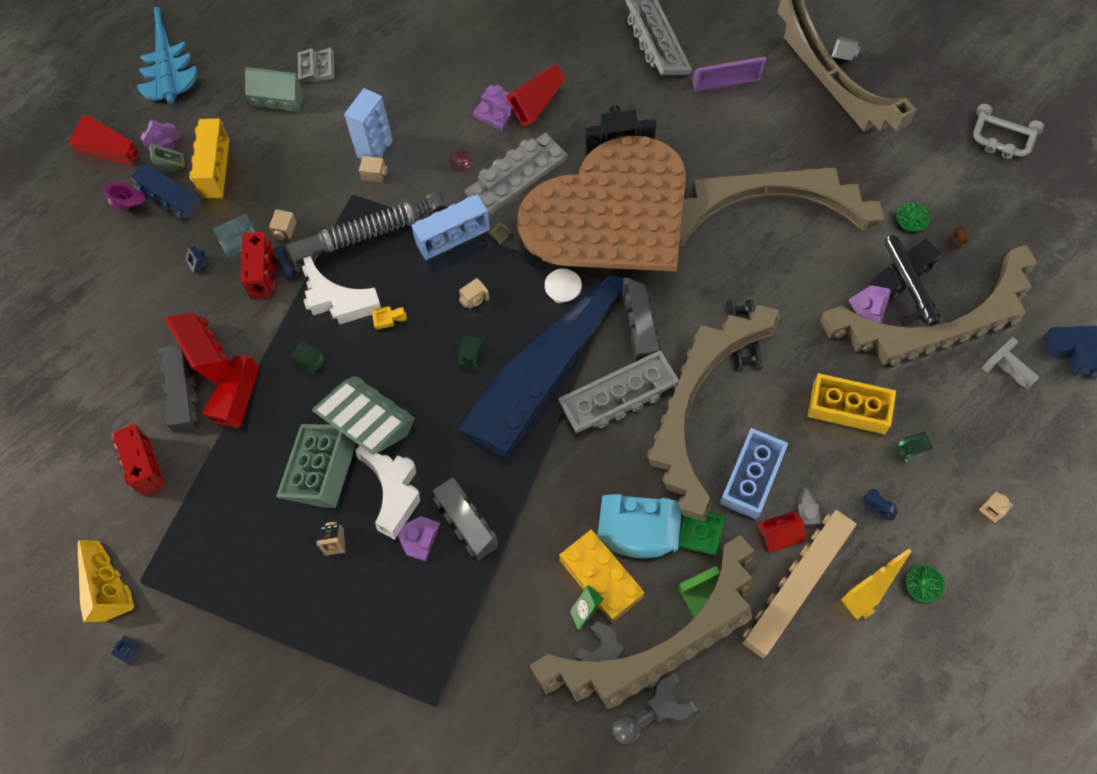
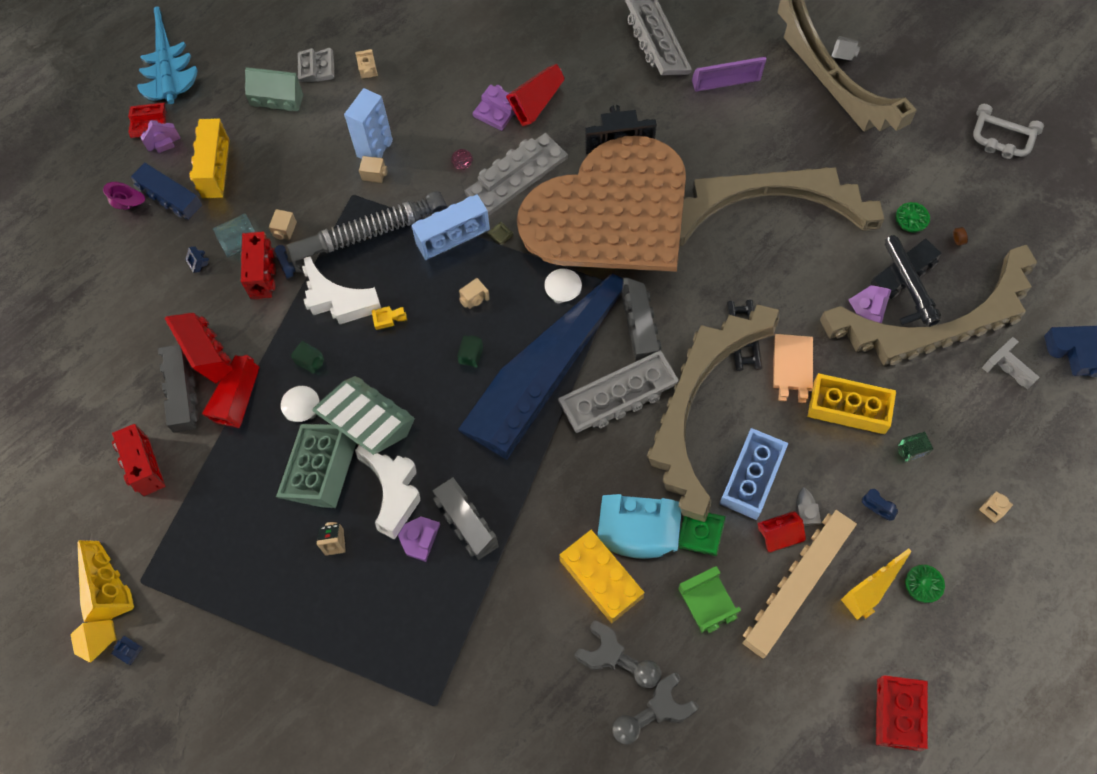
red slope [68,114,138,165] -> none
sand green slope [149,144,185,173] -> none
dark tan arch [530,535,757,710] -> none
green slope [570,585,604,630] -> none
none -> yellow slope [70,620,117,663]
none -> red slope [128,103,166,138]
none -> white dish [281,386,319,422]
none -> tan brick [355,49,378,79]
none -> light nougat tile [773,334,813,403]
none -> red piece [876,675,928,751]

